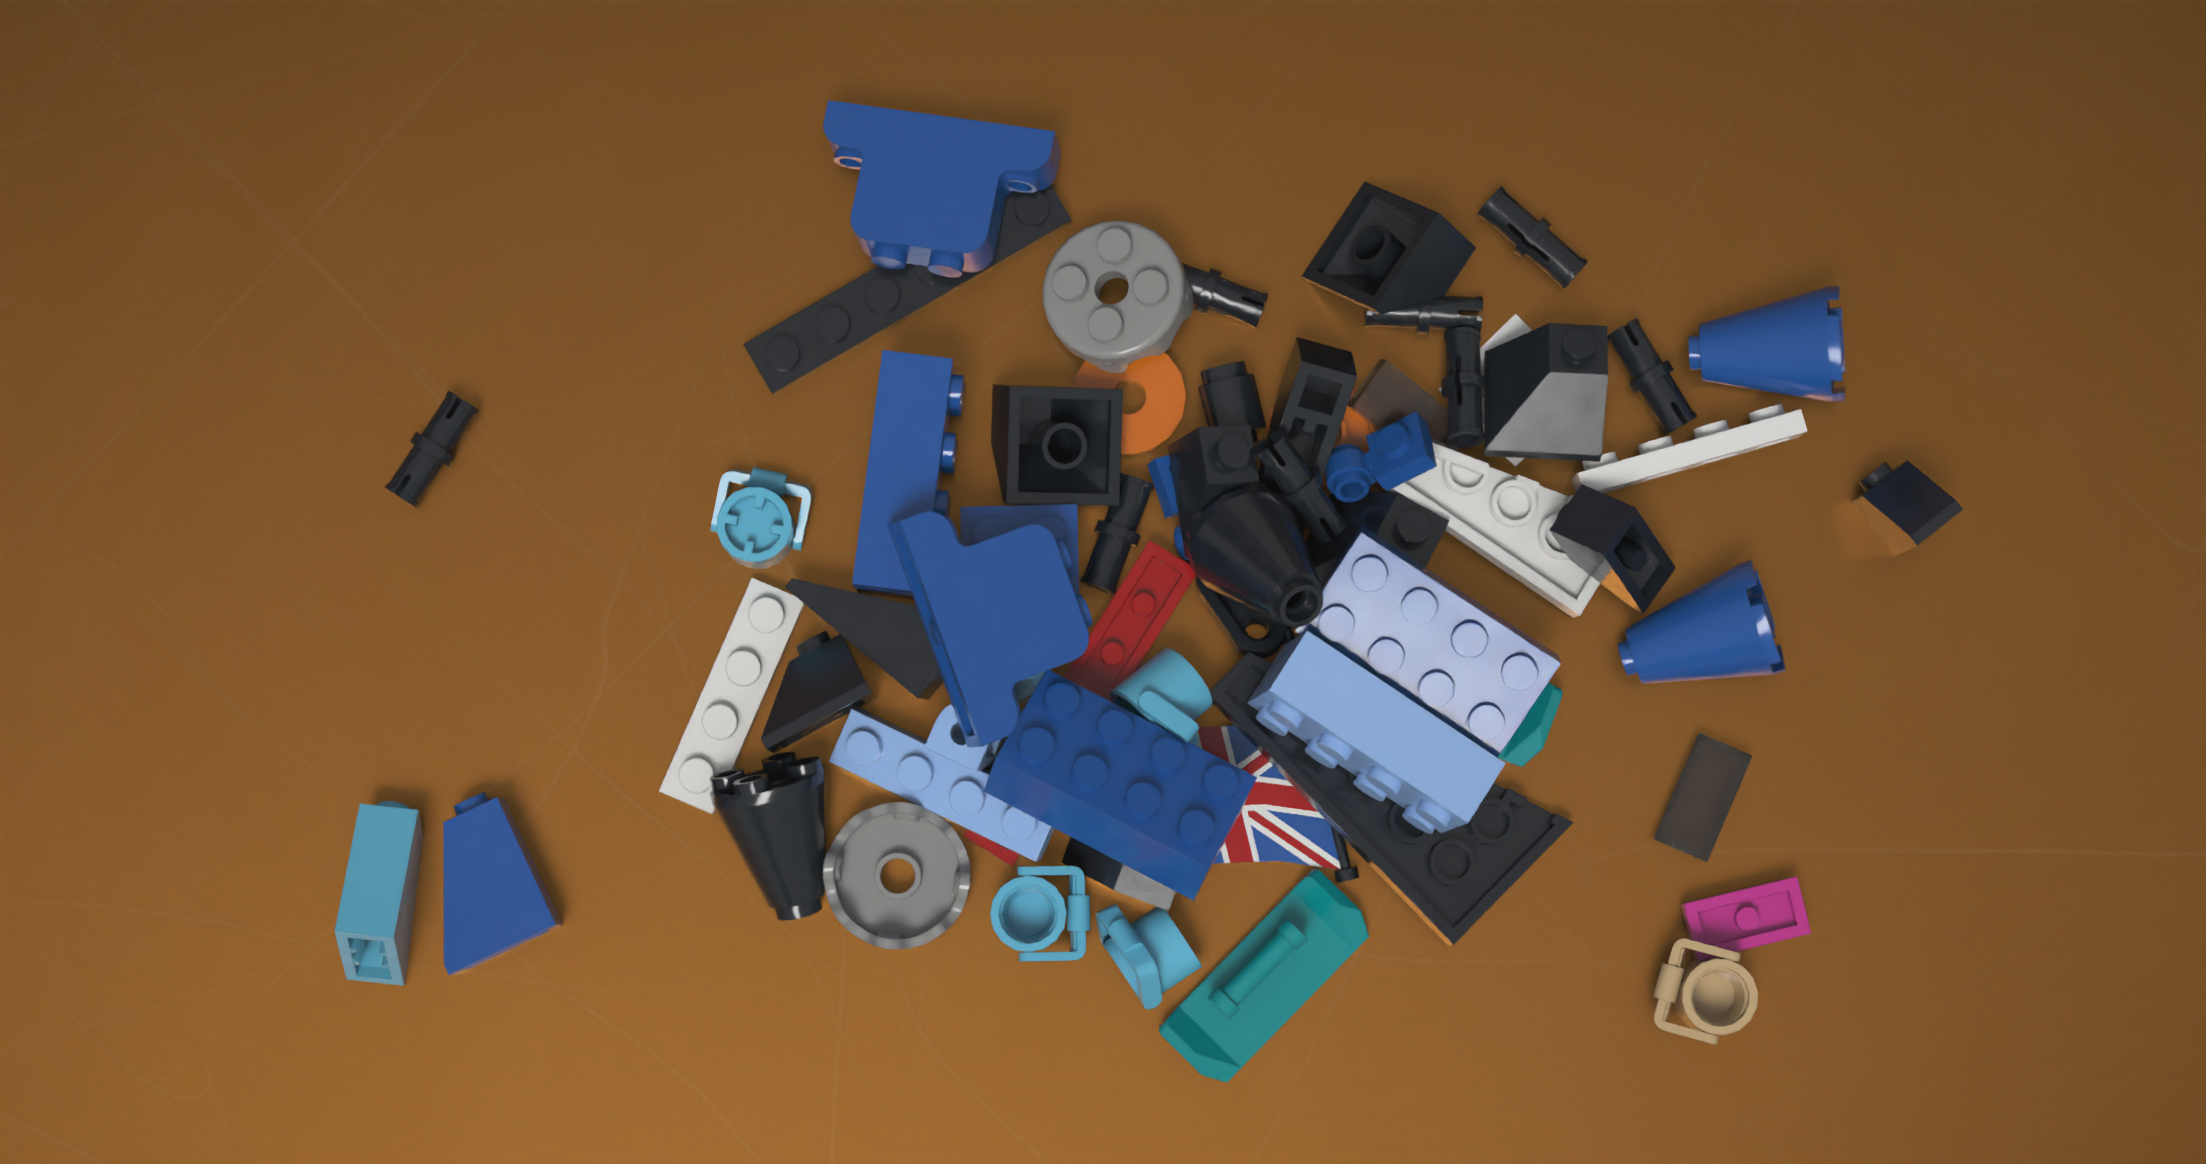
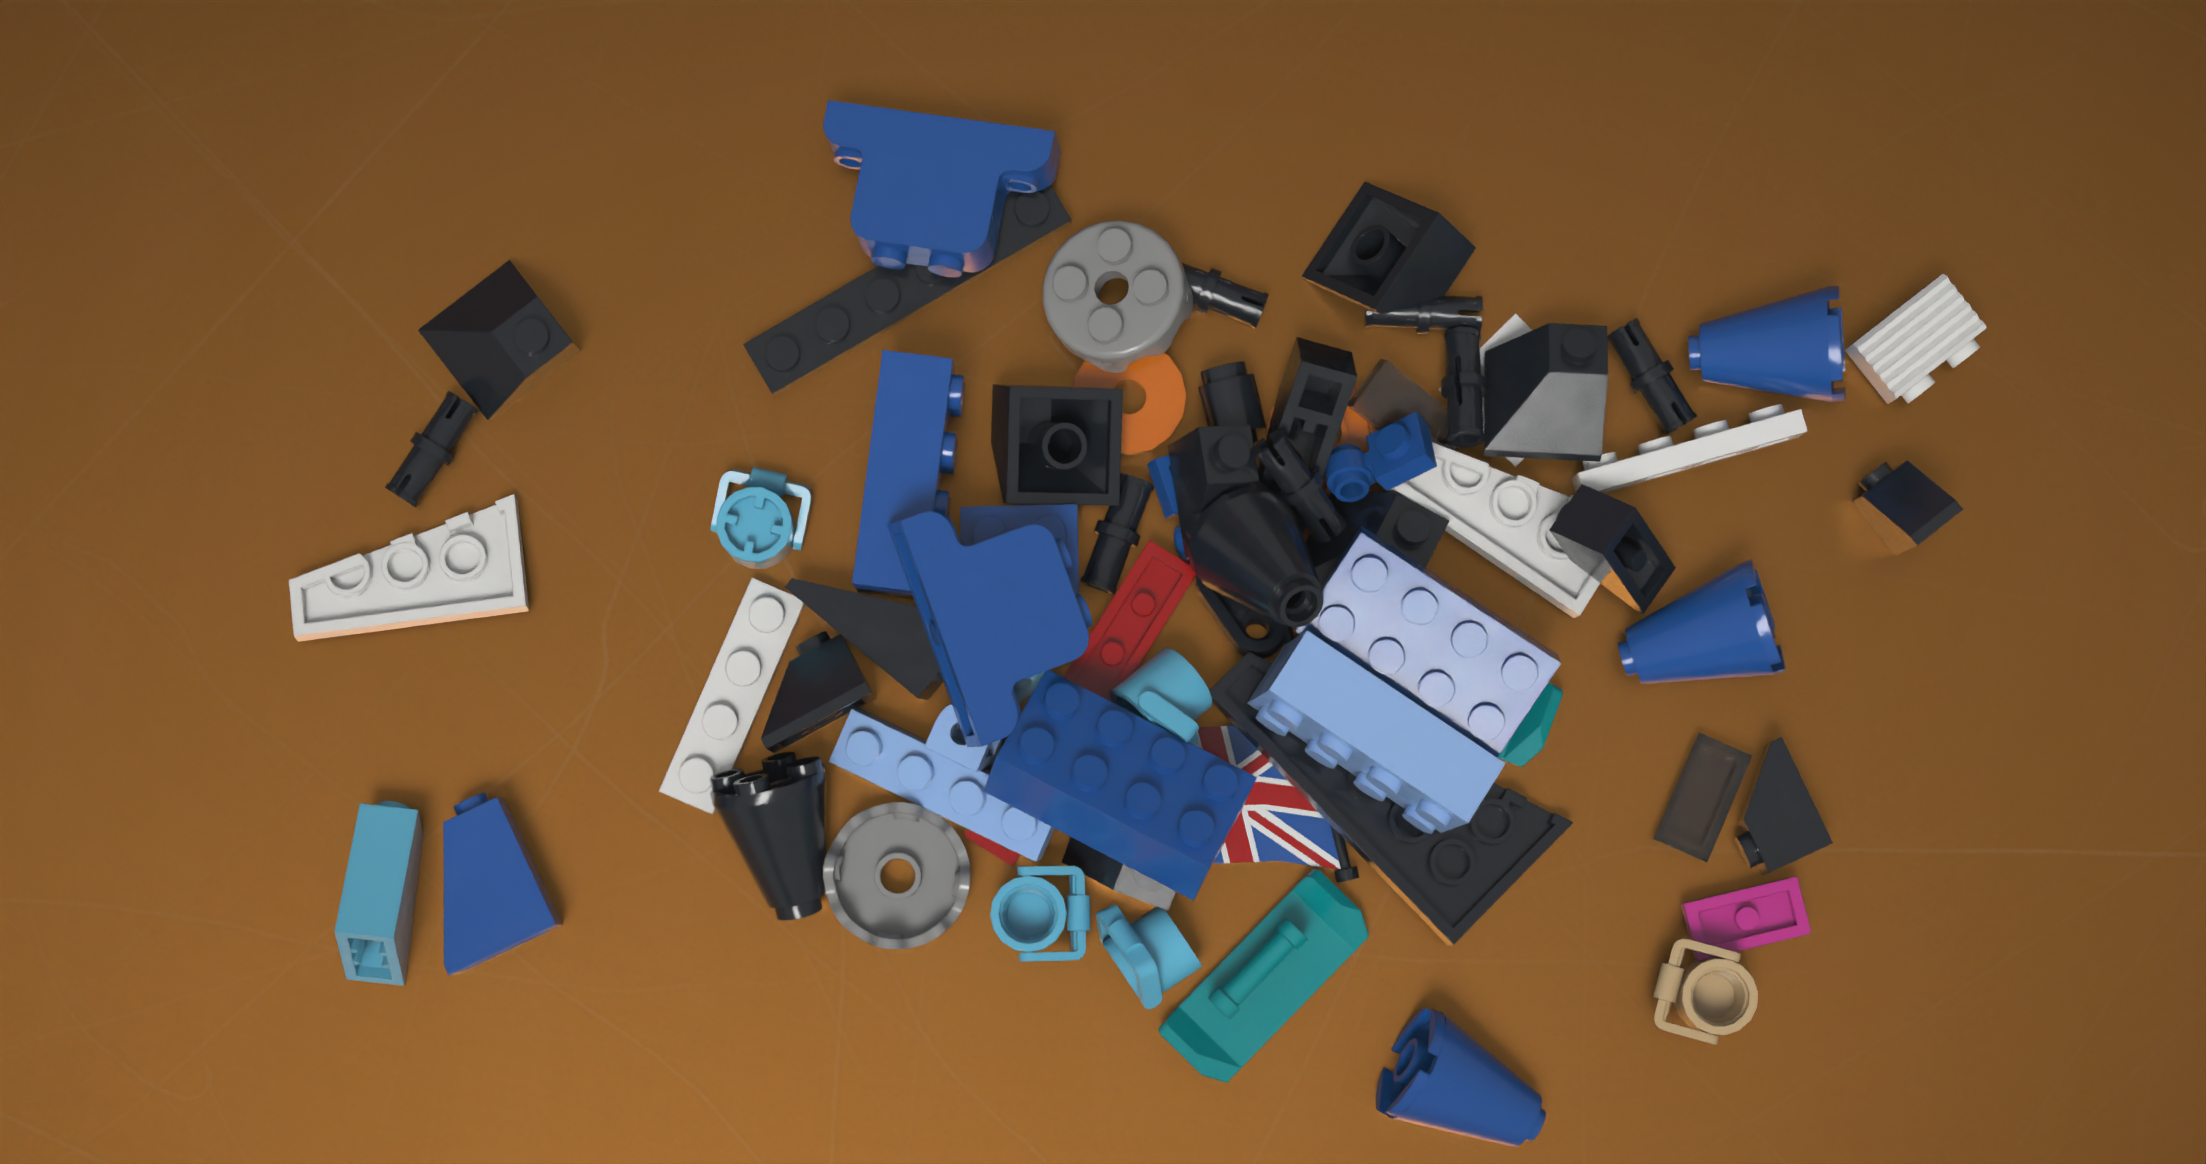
black pin [1477,186,1588,290] -> none
none -> white wing [289,494,529,642]
none -> black slope [418,260,581,422]
none -> blue cone [1375,1008,1546,1147]
none -> black slope [1735,737,1833,875]
none -> white brick [1845,274,1987,404]

